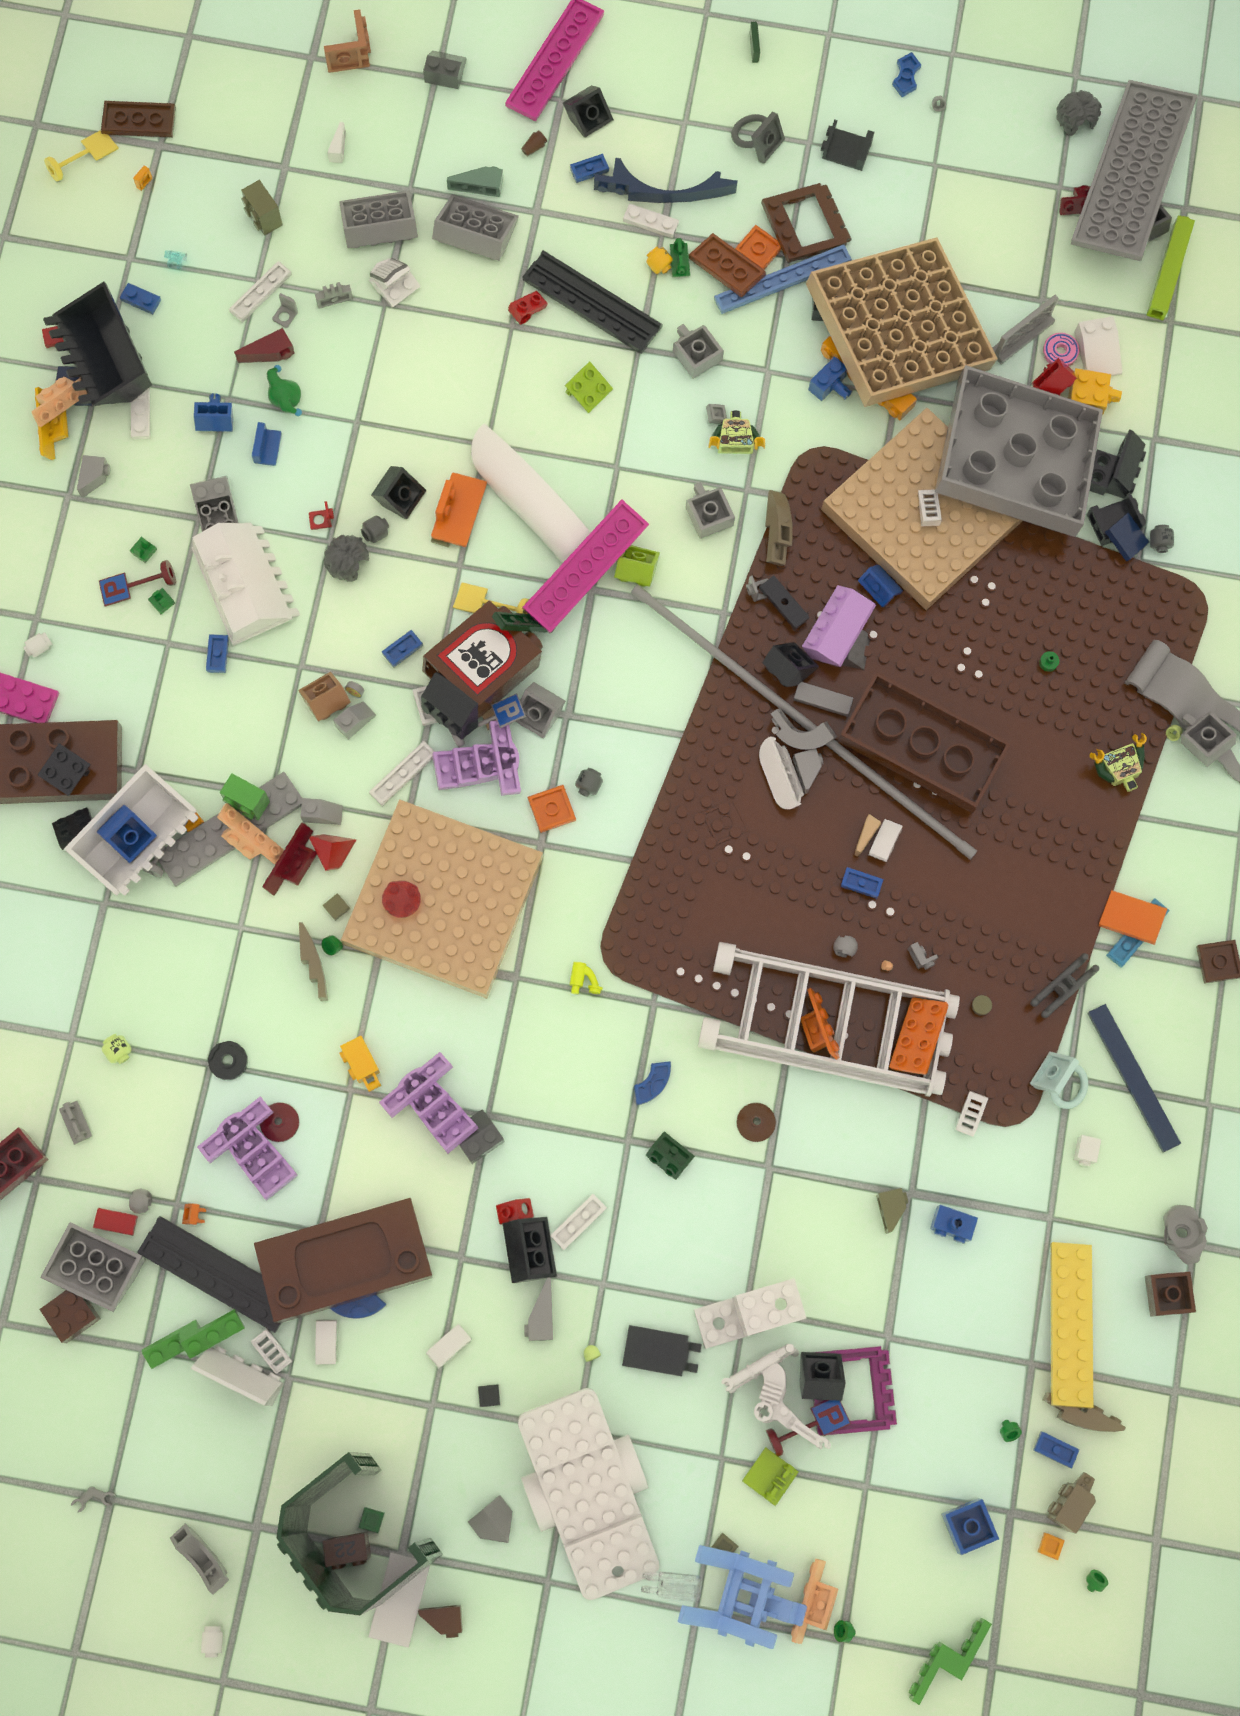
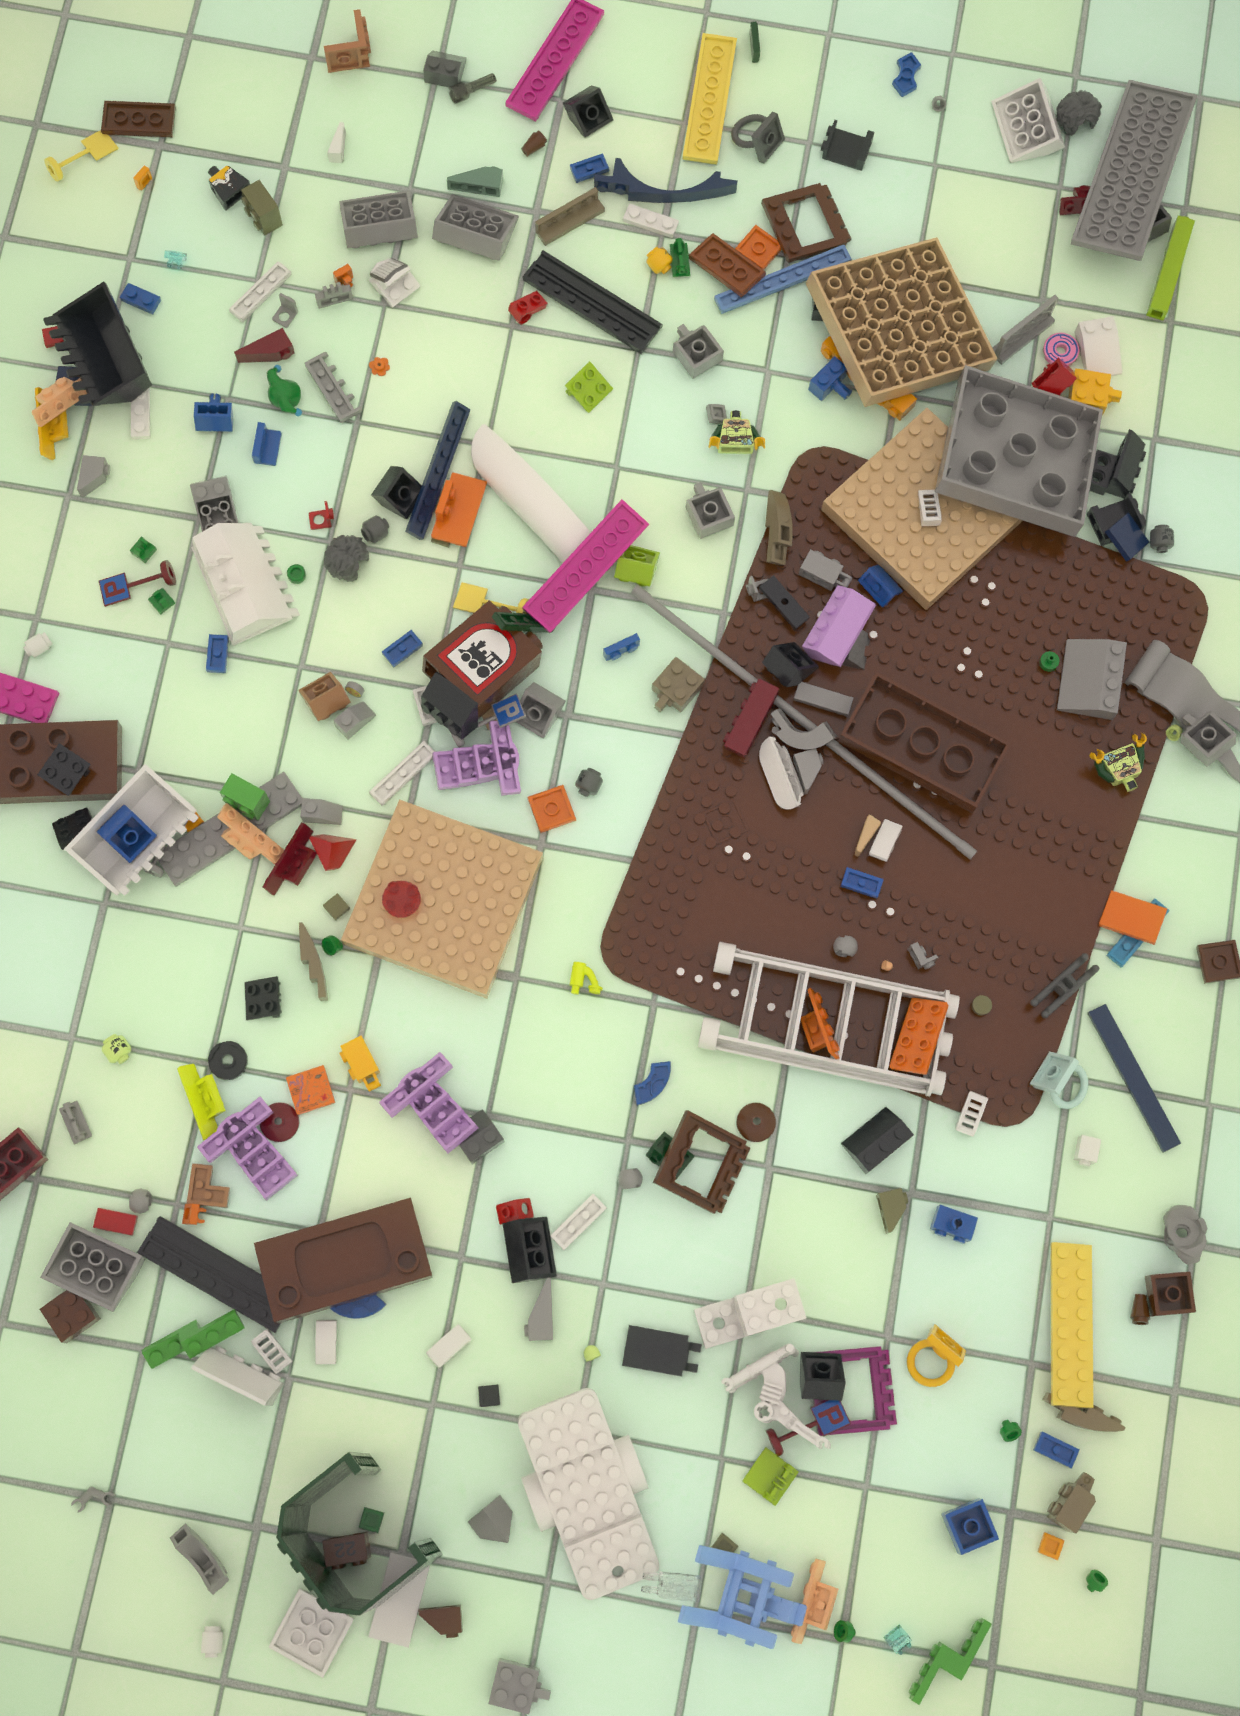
none -> neon yellow bracket [177,1064,226,1141]
none -> medium nougat plate [187,1163,230,1208]
none -> torso [208,166,250,211]
none -> black hinge [244,976,282,1021]
none -> white plate [269,1588,355,1678]
none -> orange tile [286,1065,335,1115]
none -> green tile [287,564,306,584]
none -> light grey hinge [304,352,363,423]
none -> orange tile [333,264,353,287]
none -> orange plant [369,357,390,376]
none -> dark blue plate [405,401,471,540]
none -> clear smoke piece [449,73,497,104]
none -> light grey hinge [488,1658,551,1714]
none -> dark tan fence [535,187,605,246]
none -> blue plate [603,633,640,661]
none -> light grey piece [618,1168,643,1189]
none -> dark tan hinge [652,657,705,712]
none -> reddish brown hinge [653,1110,751,1214]
none -> light yellow plate [682,33,737,165]
none -> dark red brick [723,679,779,758]
none -> light grey brick [798,549,852,591]
none -> black slope [841,1107,914,1174]
none -> clear light blue tile [883,1624,912,1655]
none -> yellow tile [907,1324,966,1387]
none -> white slope [991,78,1065,163]
none -> light grey slope [1057,639,1127,720]
none -> reddish brown cone [1130,1294,1151,1325]

